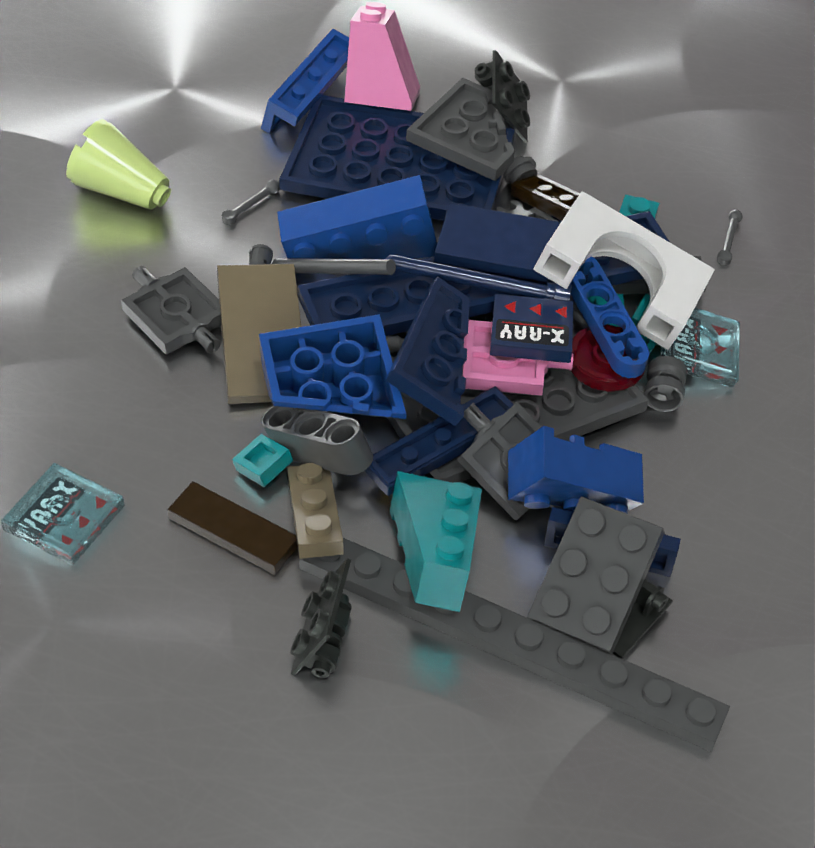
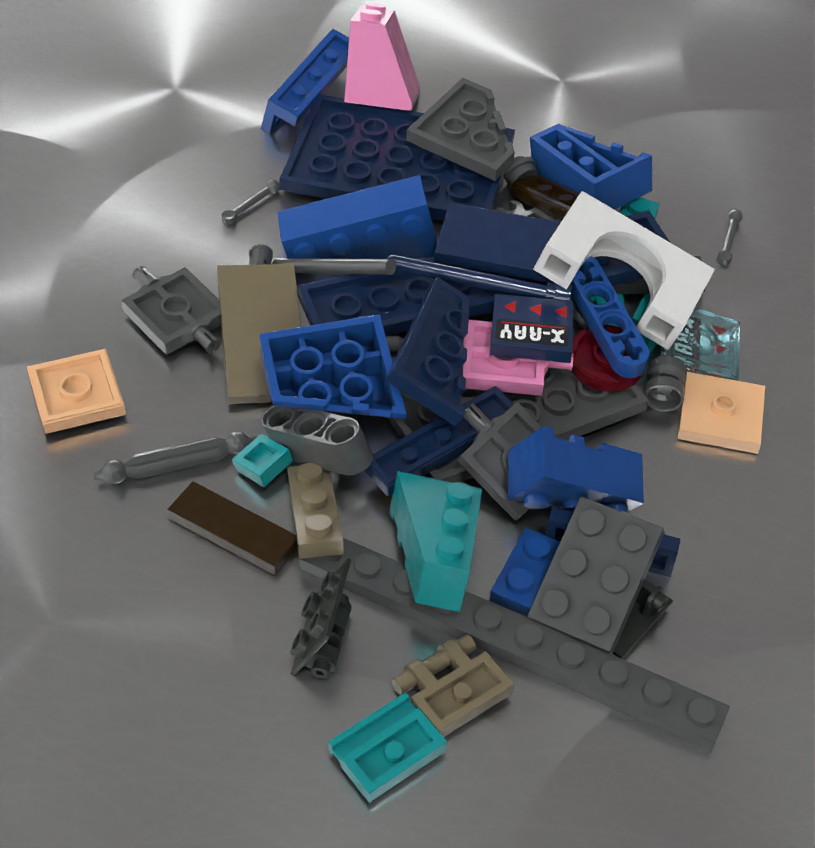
clear light blue tile [1,463,125,565] -> none
yellowish green cone [66,119,171,210] -> none
pearl dark grey hinge [475,50,530,143] -> none
none -> light nougat plate [27,349,126,434]
none -> dark grey wheel [93,431,257,484]
none -> teal plate [328,692,447,803]
none -> dark tan plate [391,634,514,737]
none -> blue plate [489,527,560,617]
none -> blue wedge [530,124,652,210]
none -> light nougat plate [677,372,766,454]

